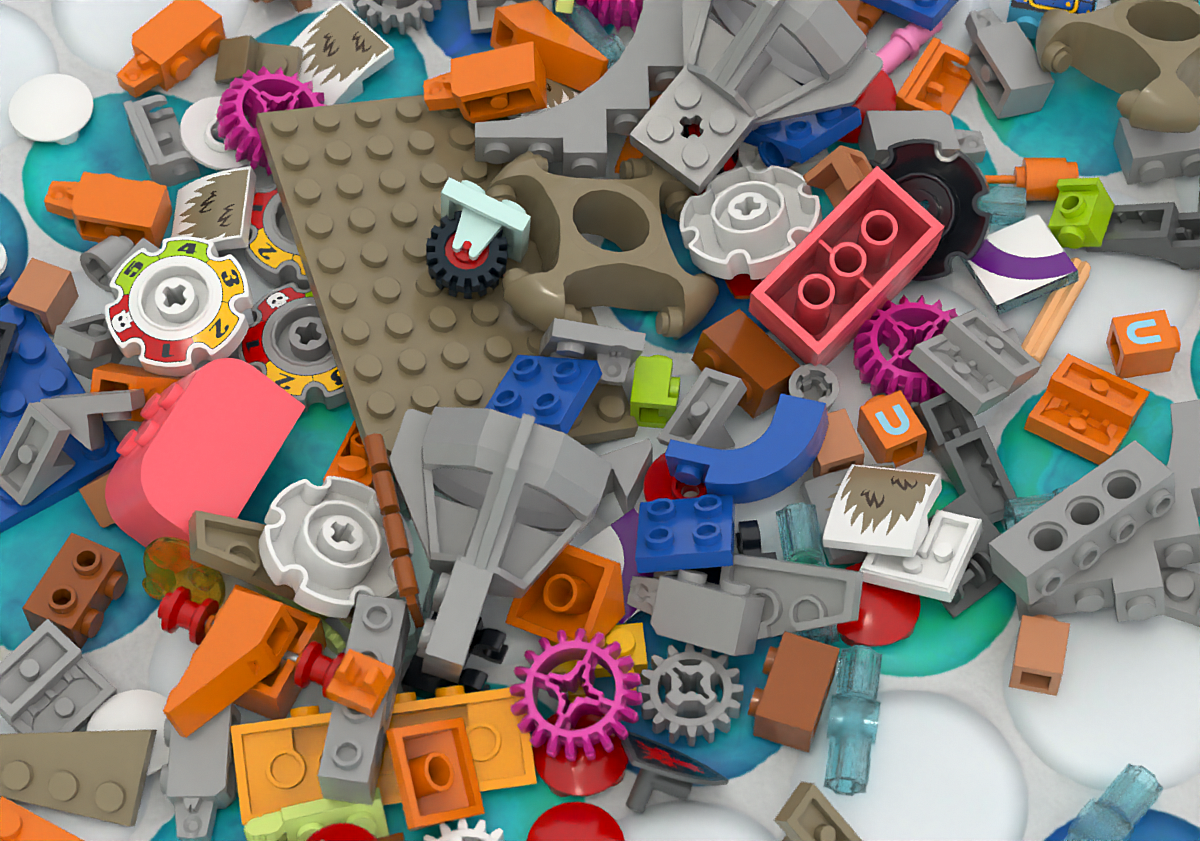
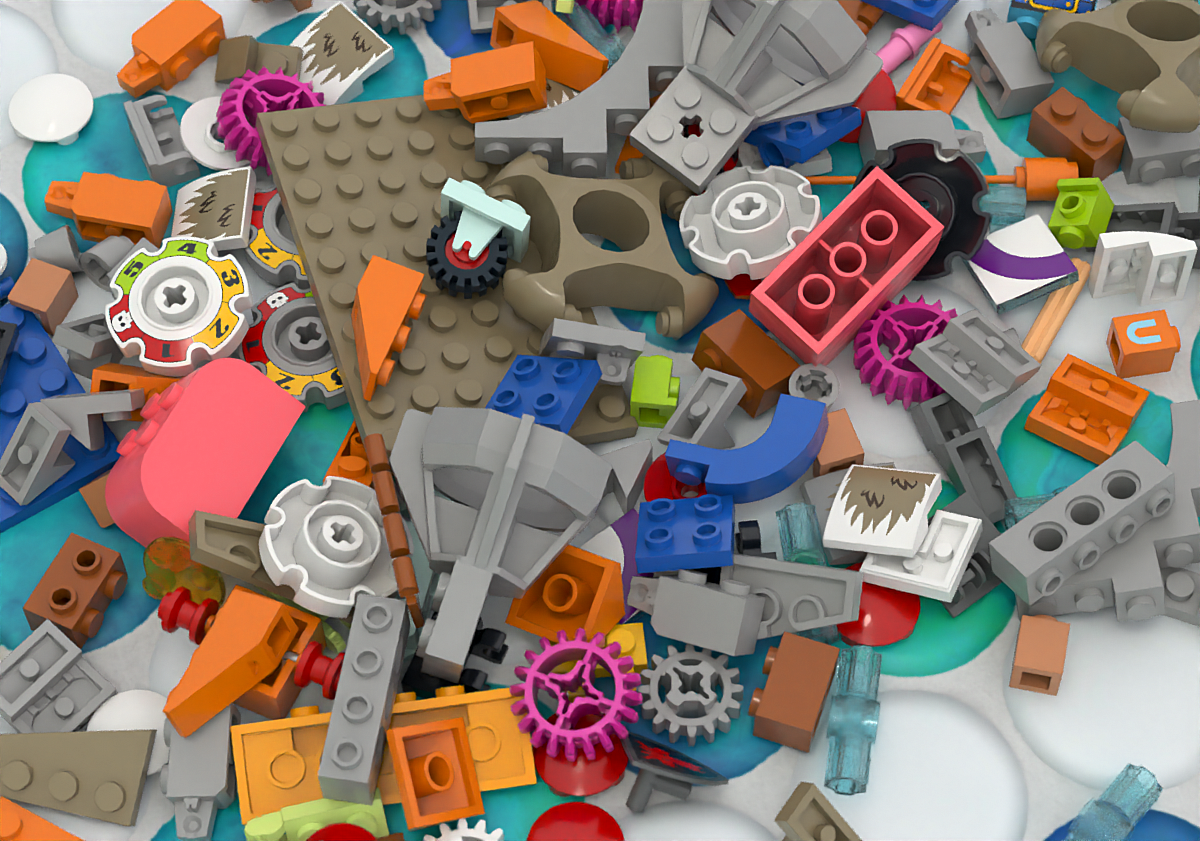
orange tile [326,648,396,718] -> none
nougat panel [803,145,873,209] -> none
orange brick [857,390,927,467] -> none
none -> light grey hat [28,225,83,273]
none -> orange slope [351,255,427,402]
none -> dark orange brick [1027,86,1126,182]
none -> white slope [1087,231,1197,306]

